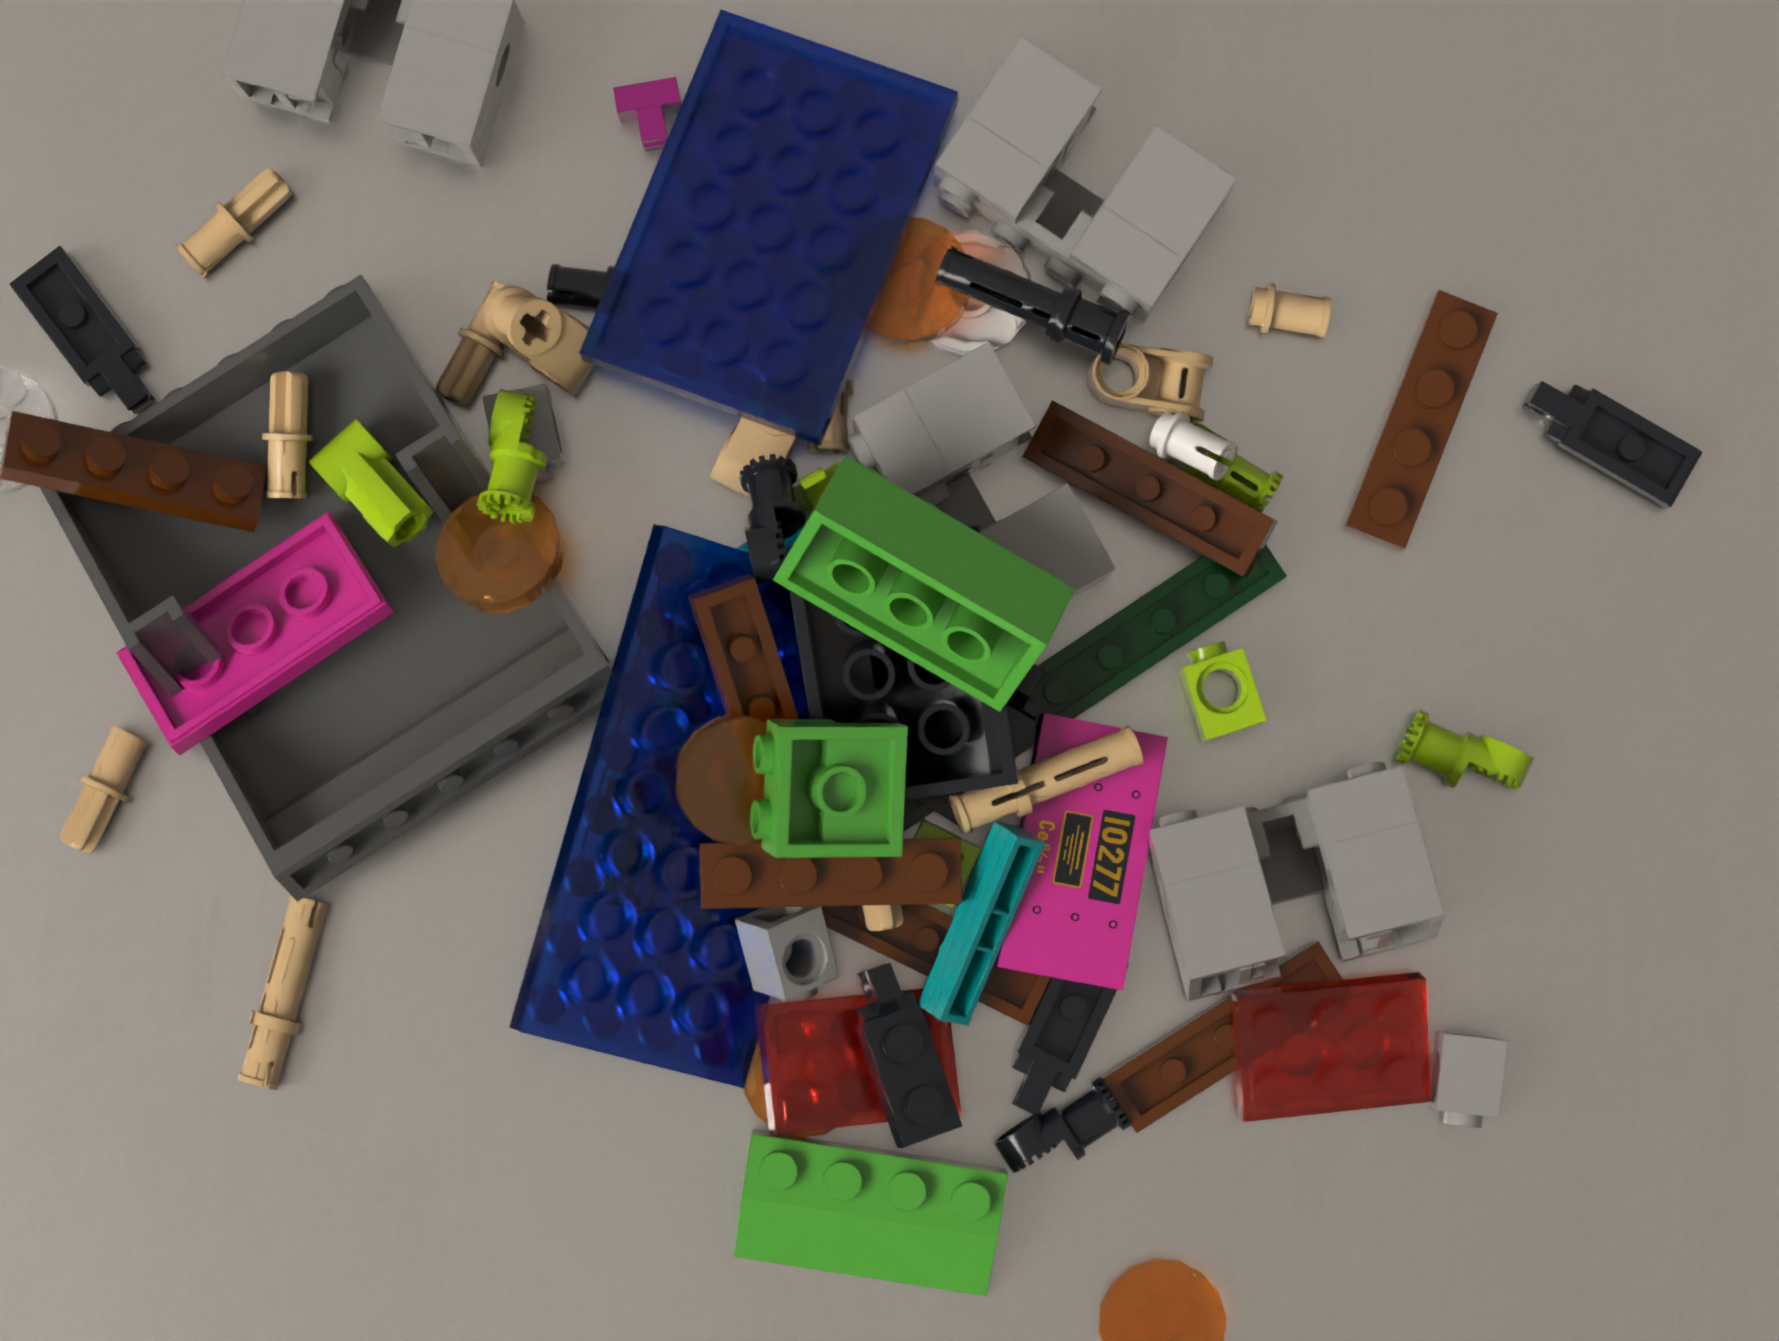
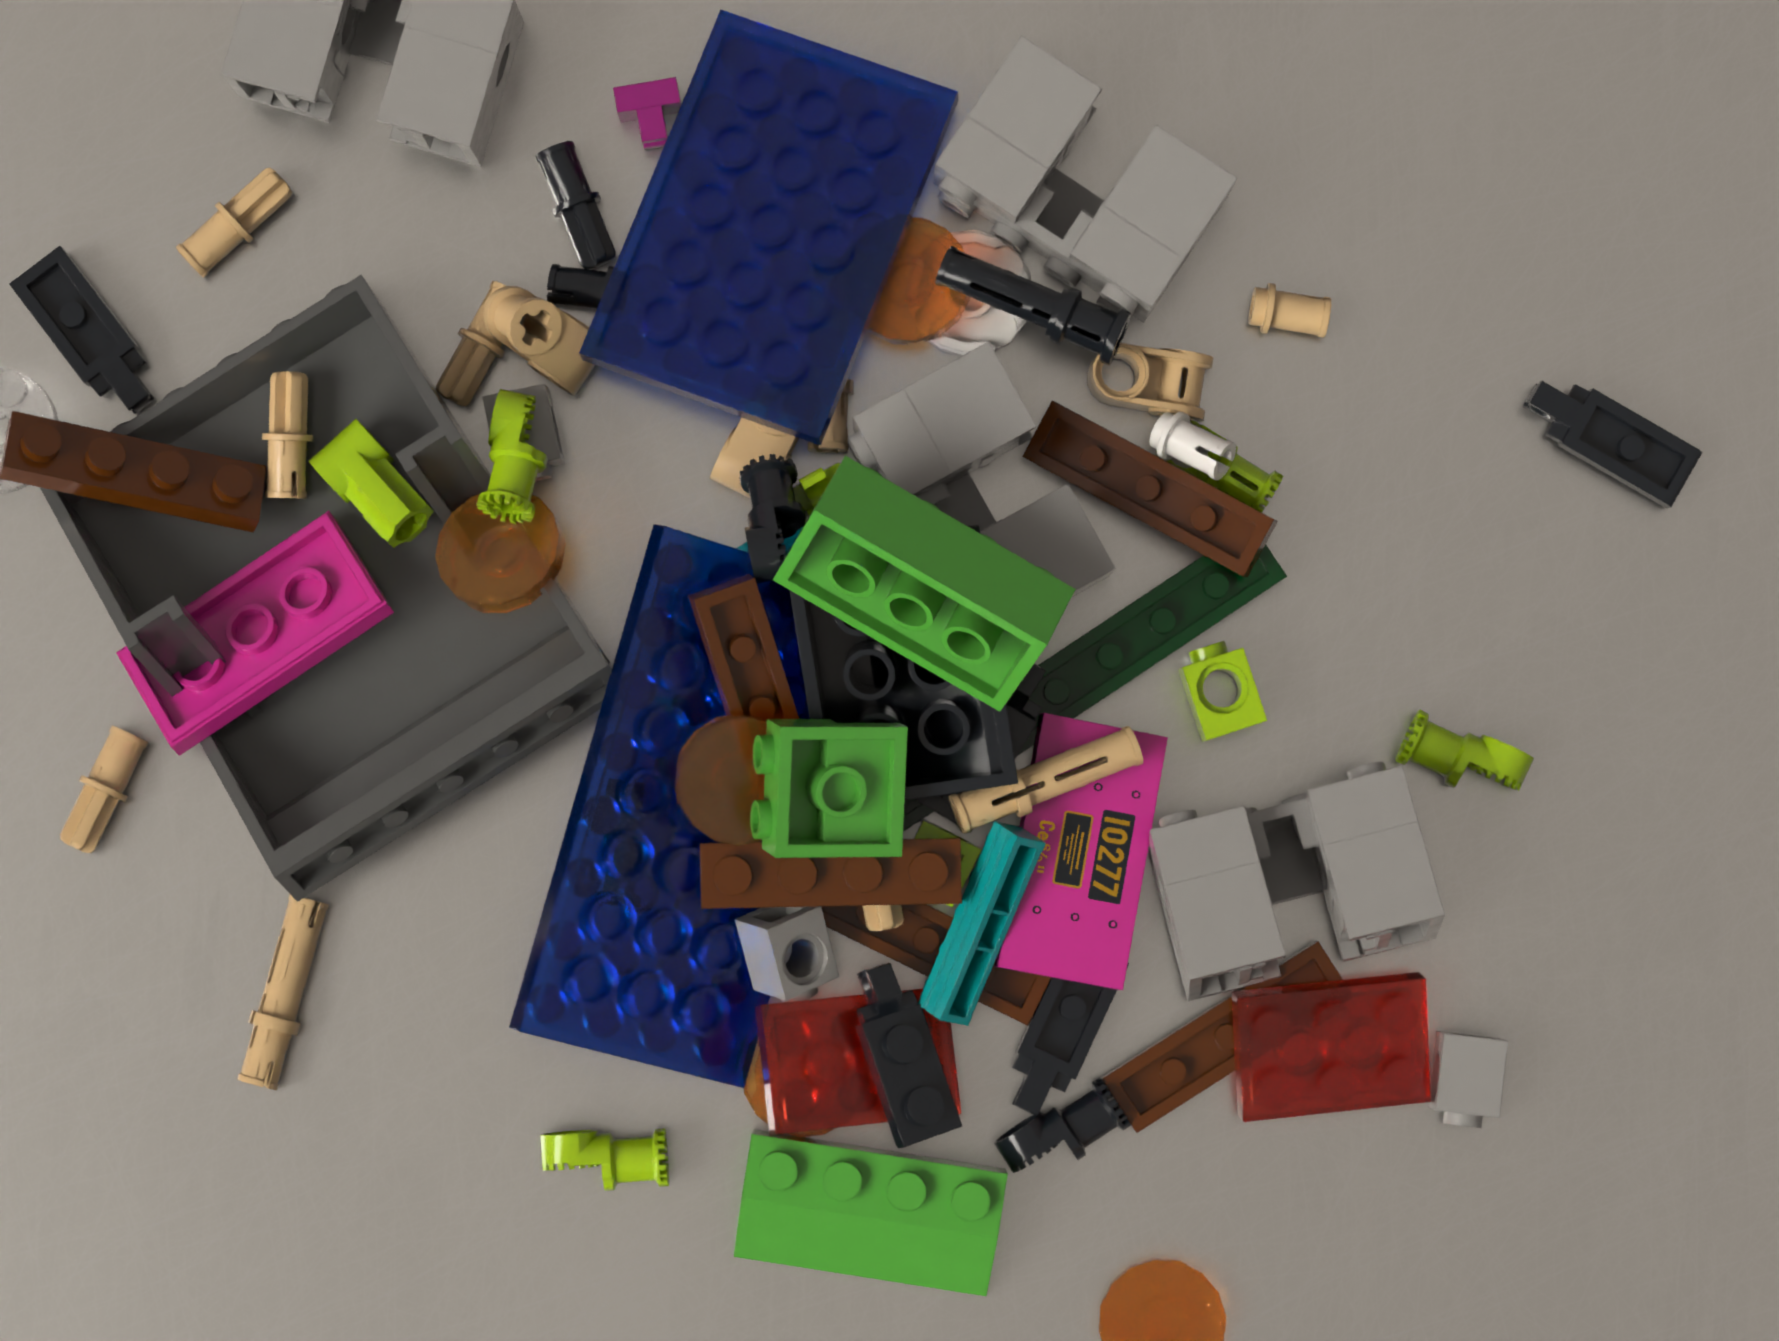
reddish brown plate [1344,290,1498,550] -> none
none -> black axle [536,141,616,269]
none -> lime connector [540,1128,669,1191]

